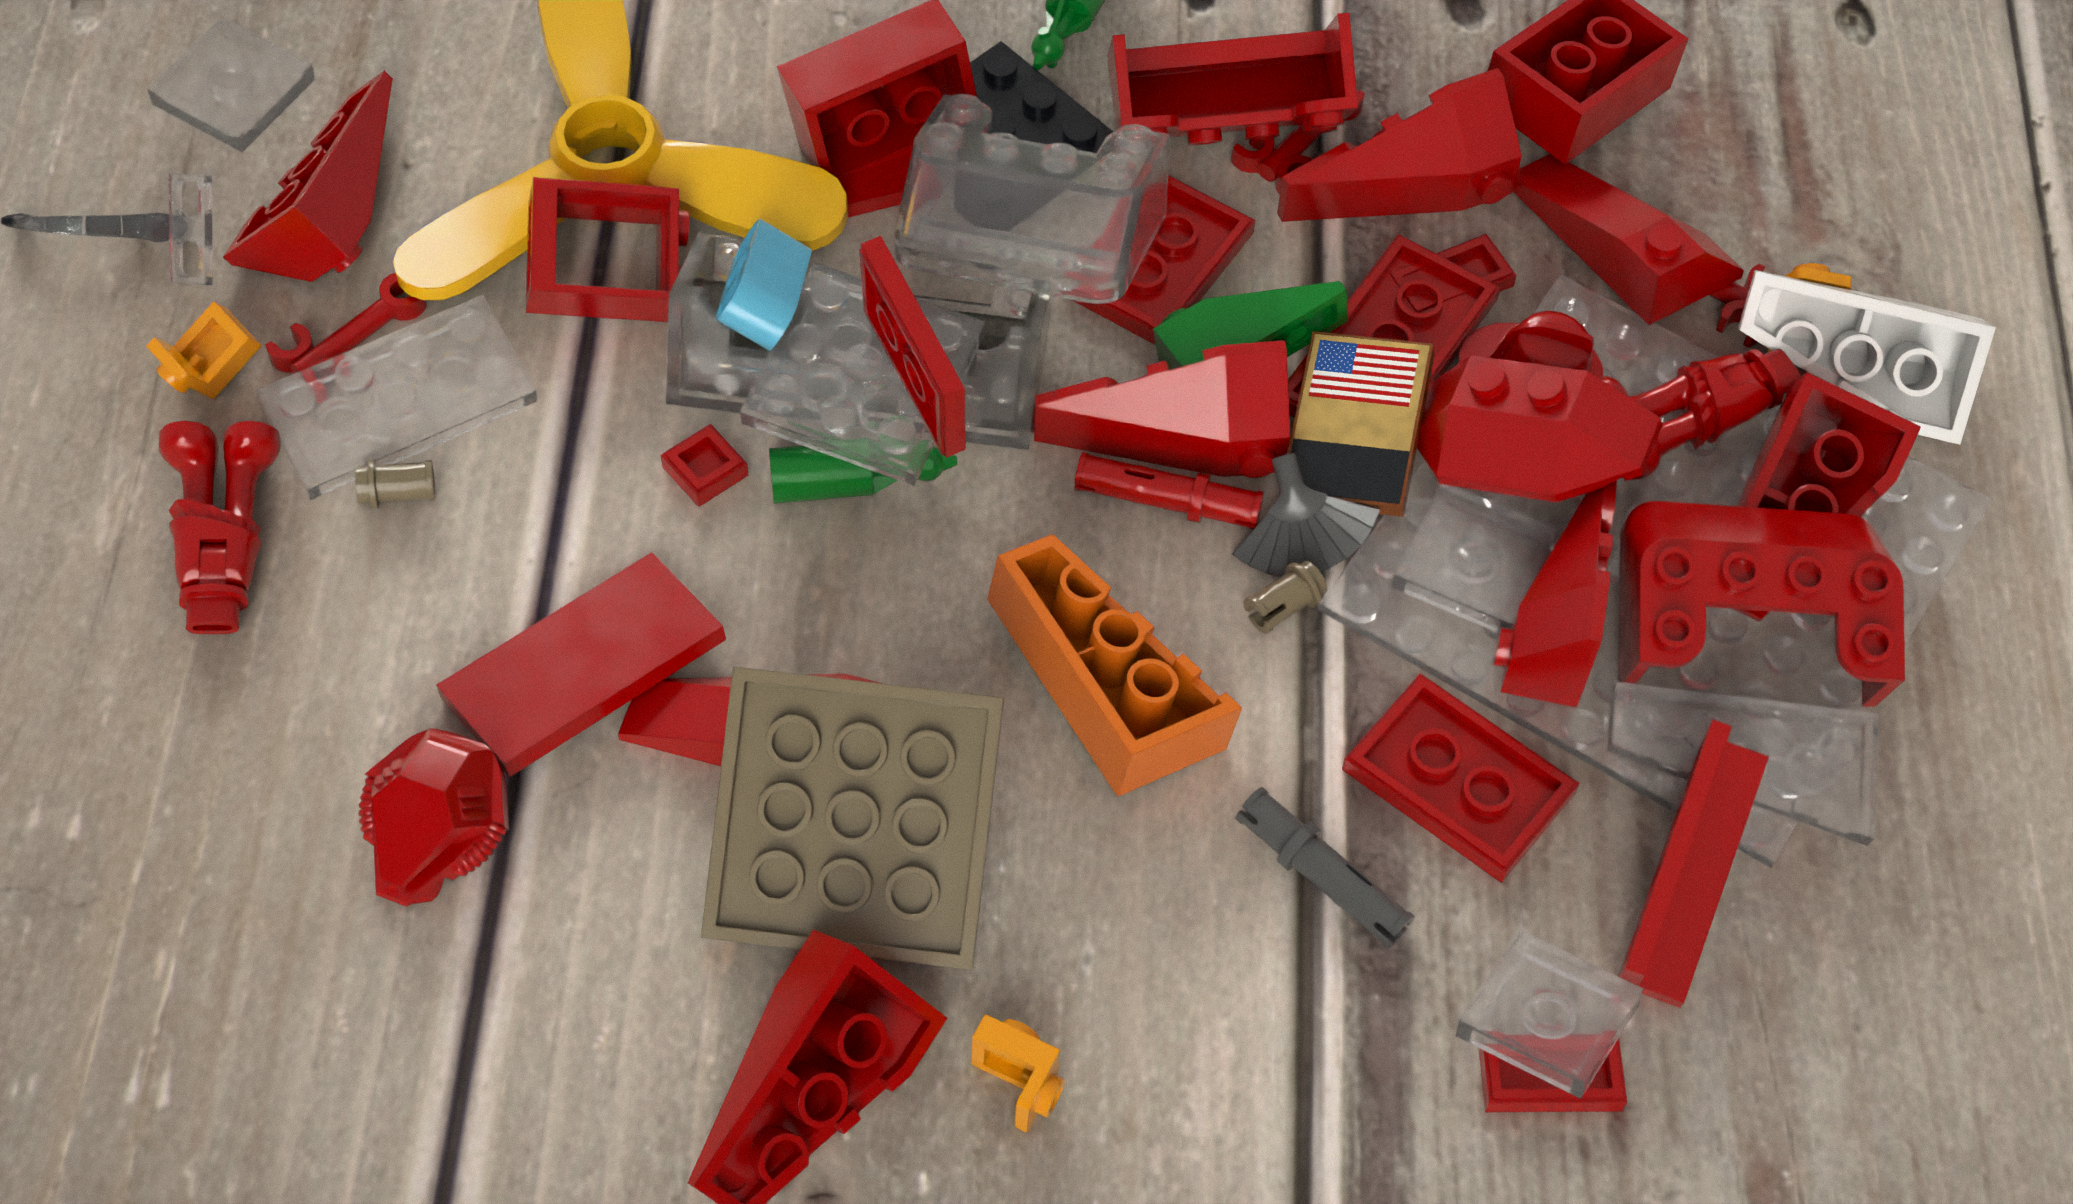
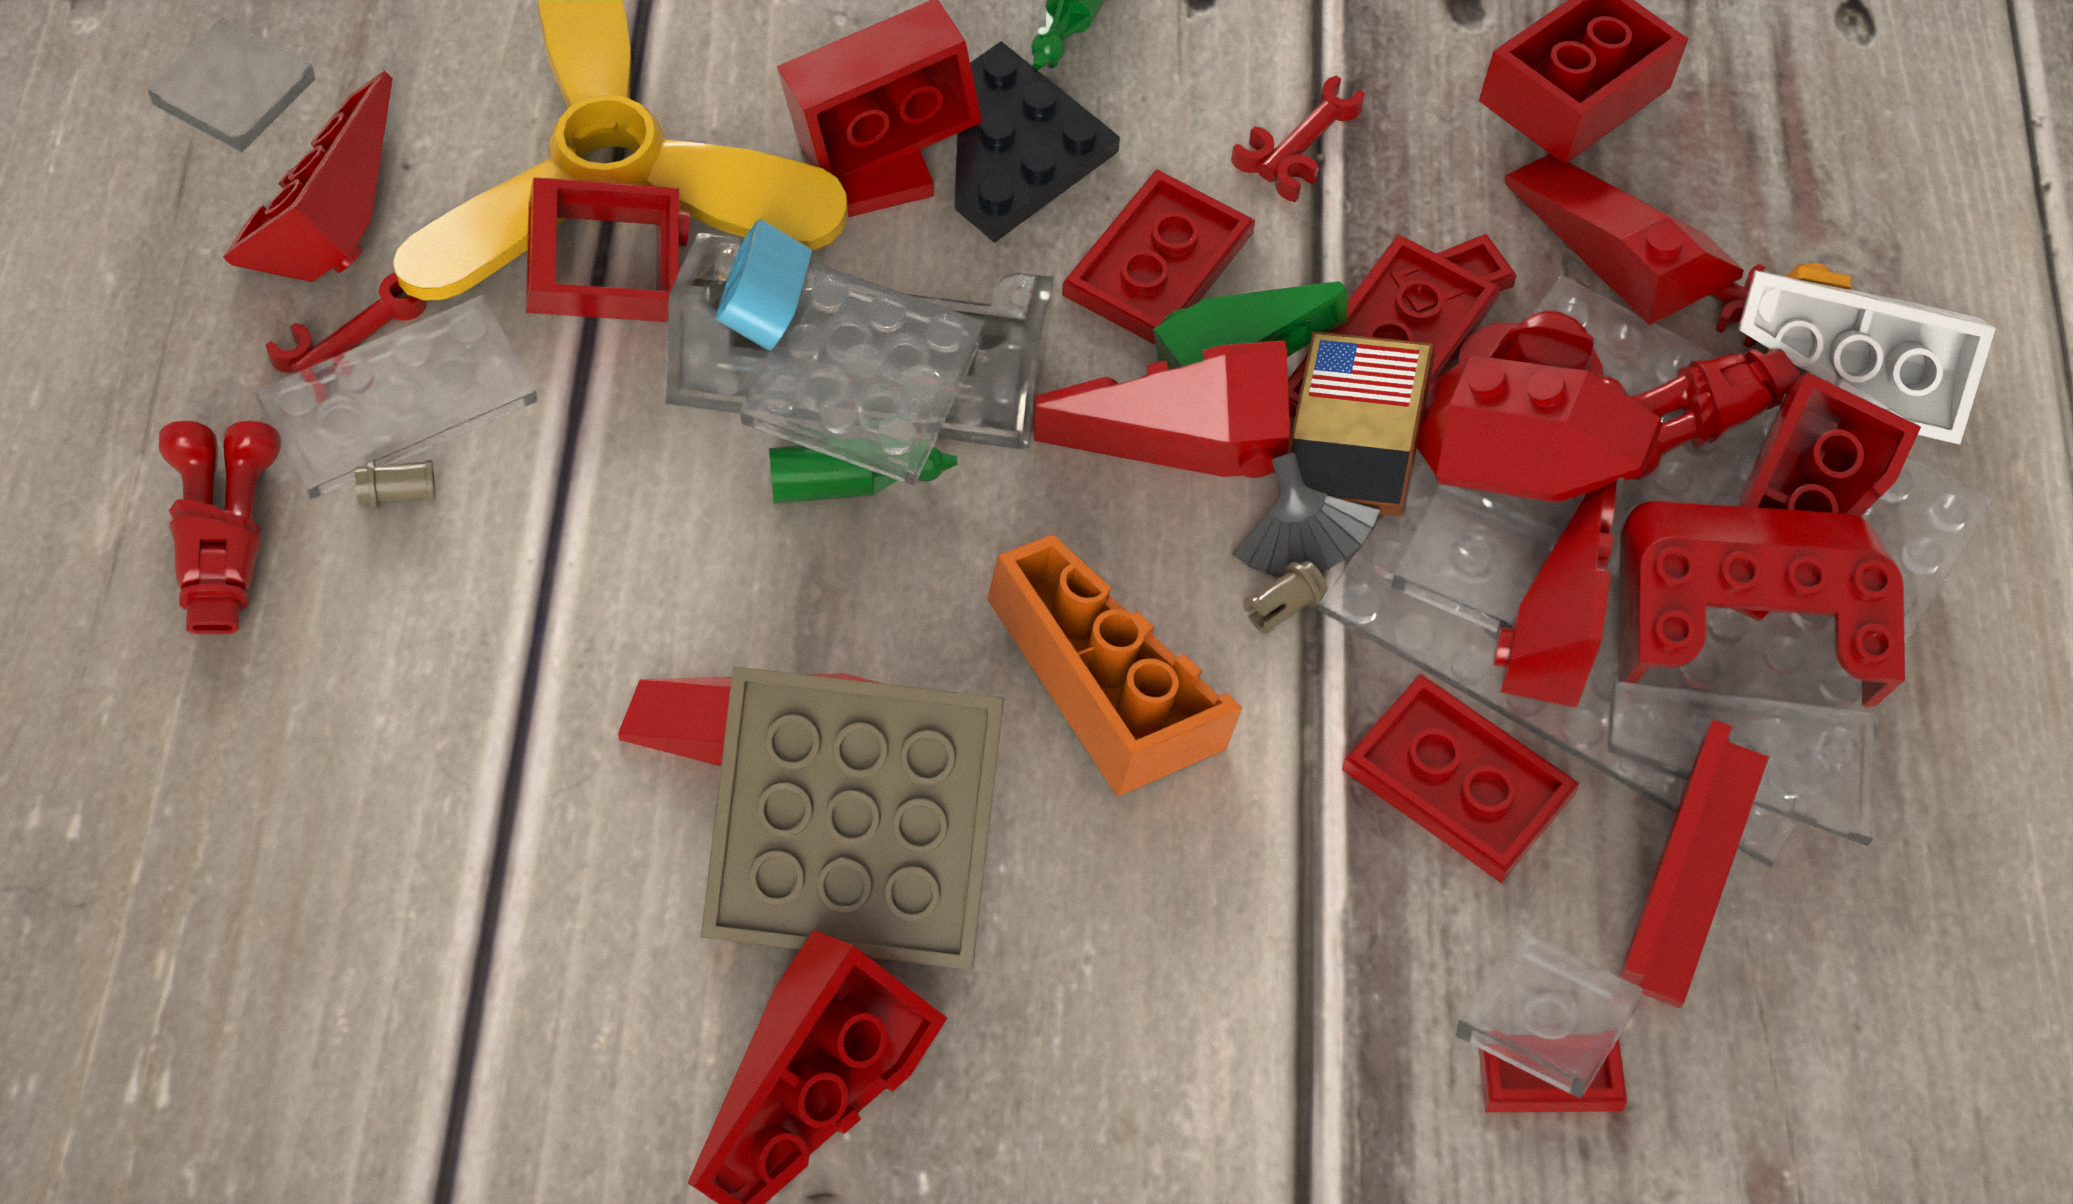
clear piece [1,173,213,285] -> none
light orange bracket [146,301,262,400] -> none
red helmet [358,728,509,907] -> none
red tile [436,552,726,778] -> none
red tile [661,424,749,507] -> none
red tile [859,236,966,458] -> none
clear windscreen [894,94,1171,304] -> none
light orange bracket [971,1014,1065,1133] -> none
red pin [1074,452,1264,530] -> none
red windscreen [1107,13,1358,151] -> none
dark grey pin [1235,787,1415,949] -> none
red wedge [1277,68,1522,222] -> none

